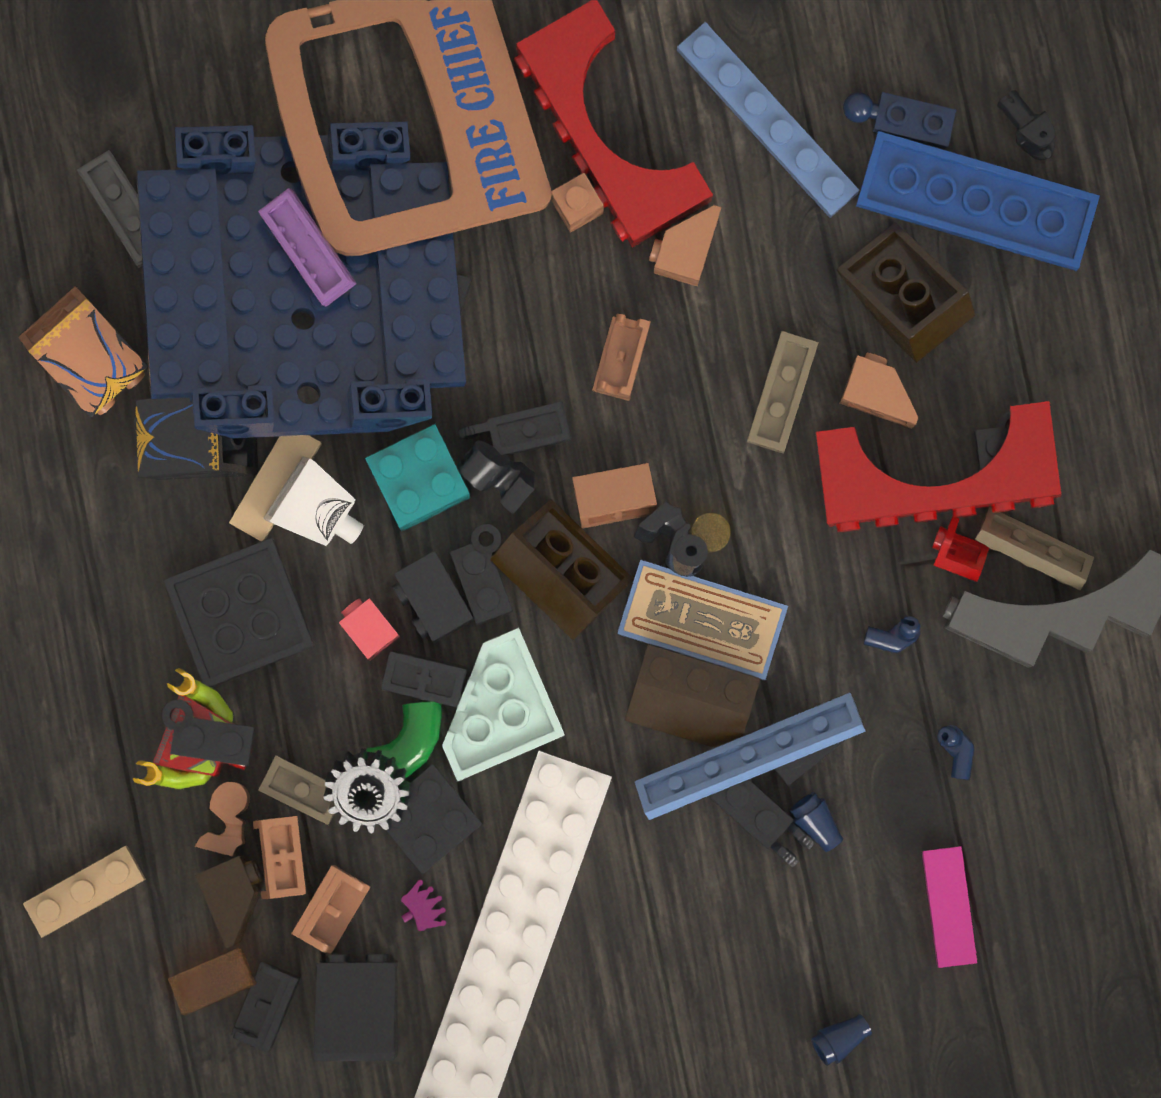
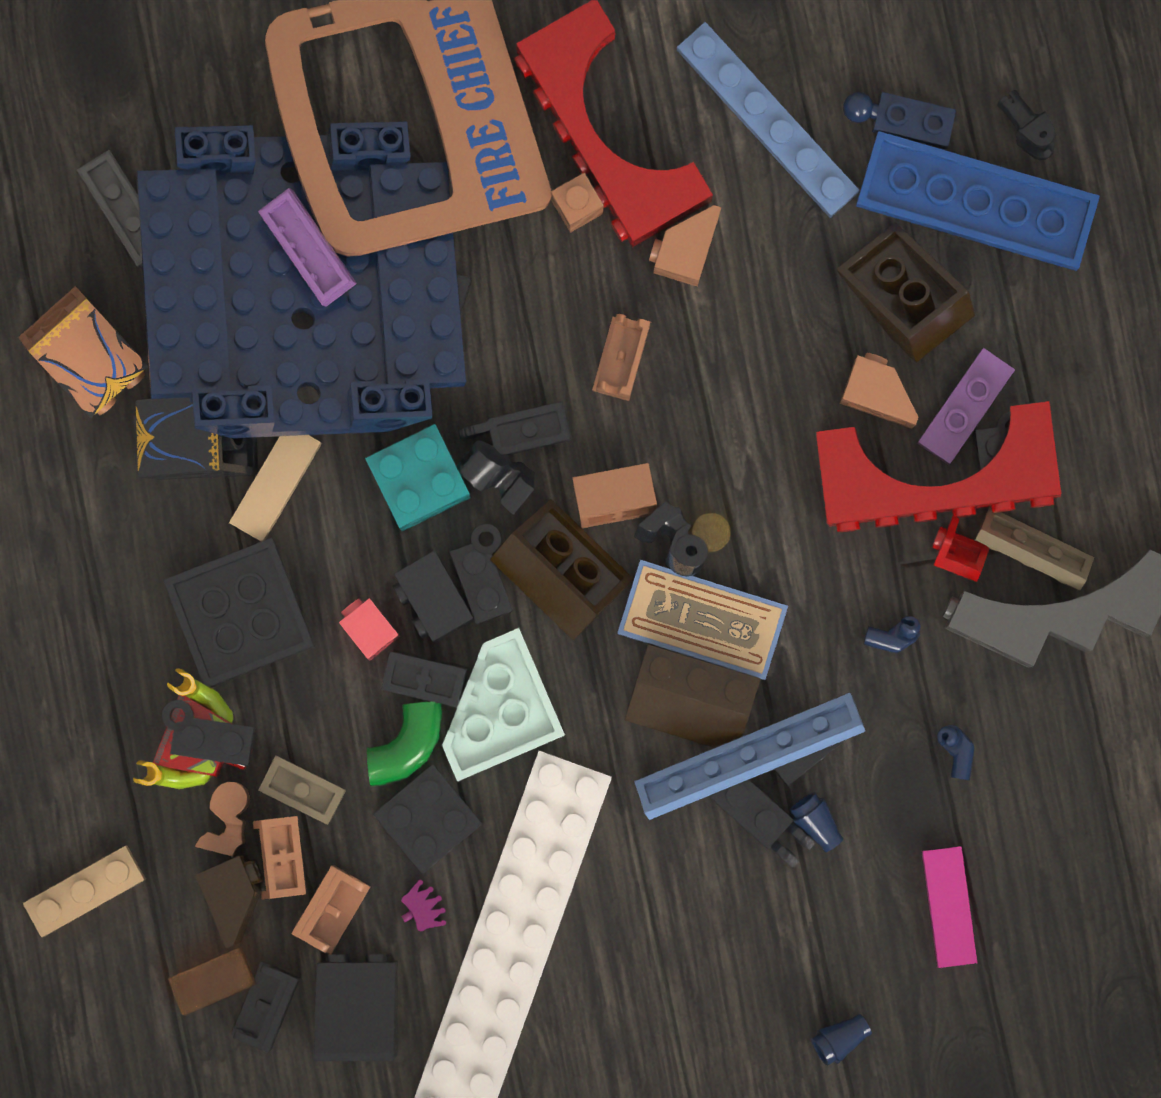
white torso [263,457,364,546] -> none
gear [323,748,411,833] -> none
dark tan plate [747,331,819,454] -> none
none -> medium lavender plate [917,348,1015,465]

